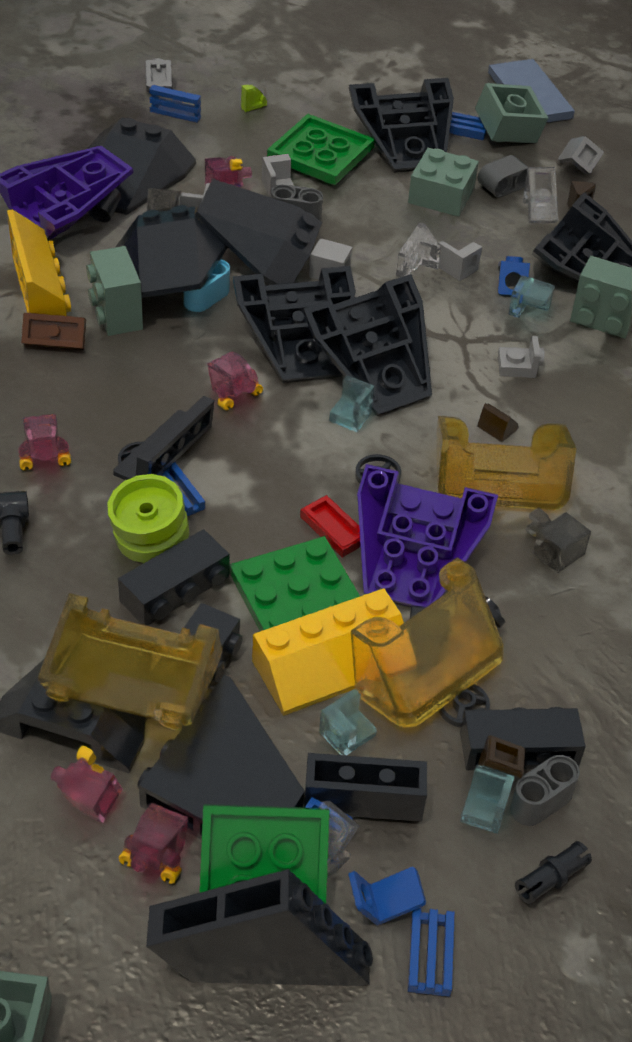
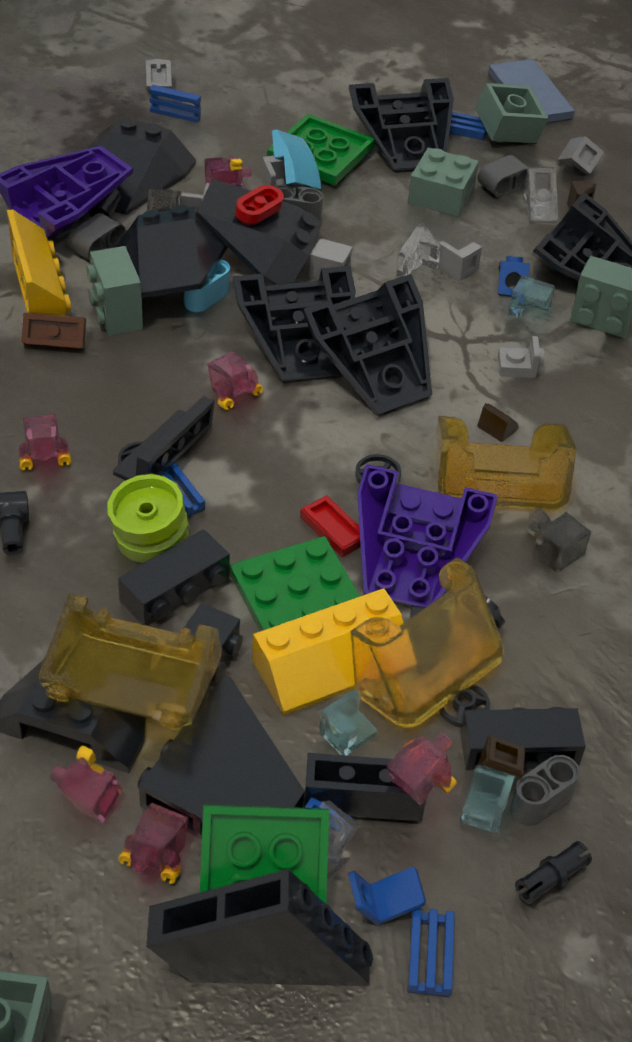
lime tile [241,85,267,112] -> none
clear light blue panel [329,376,374,432] -> none
none -> dark grey beam [67,213,126,260]
none -> red plate [235,185,284,225]
none -> medium azure slope [272,129,321,190]
none -> clear pink piece [386,733,457,805]

